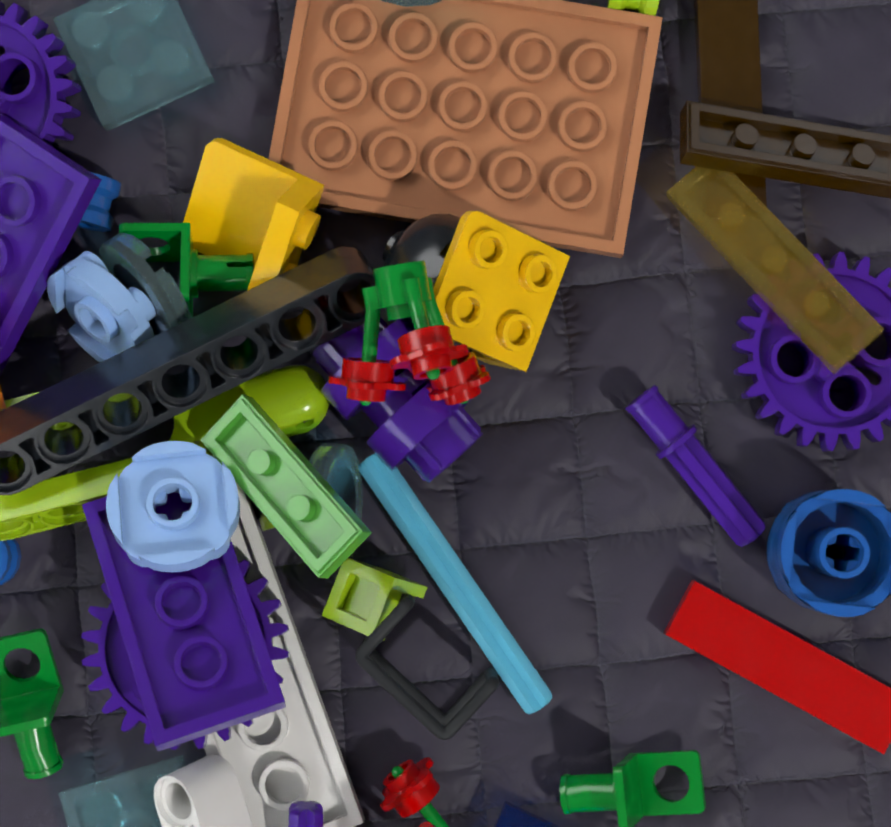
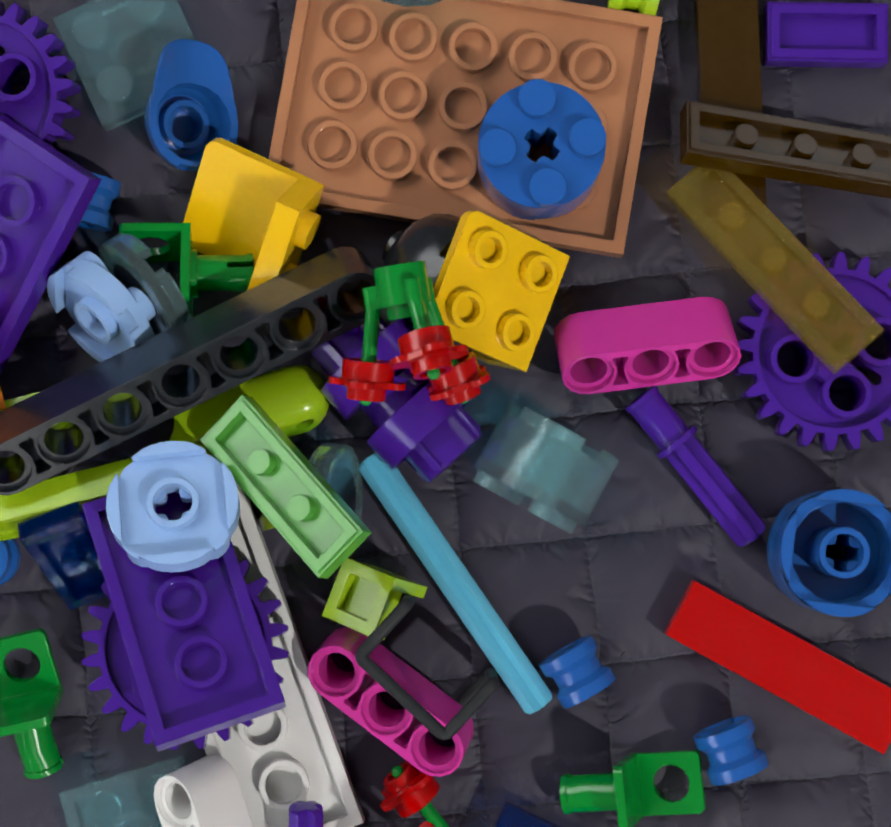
none -> clear blue plate [18,501,107,610]
none -> blue piece [145,39,238,171]
none -> dark pink beam [308,627,474,777]
none -> clear light blue brick [473,401,620,535]
none -> blue brick [477,79,607,220]
none -> blue wheel [538,634,616,709]
none -> dark pink beam [554,297,741,394]
none -> blue wheel [693,715,769,786]
none -> dark purple tile [764,2,888,68]

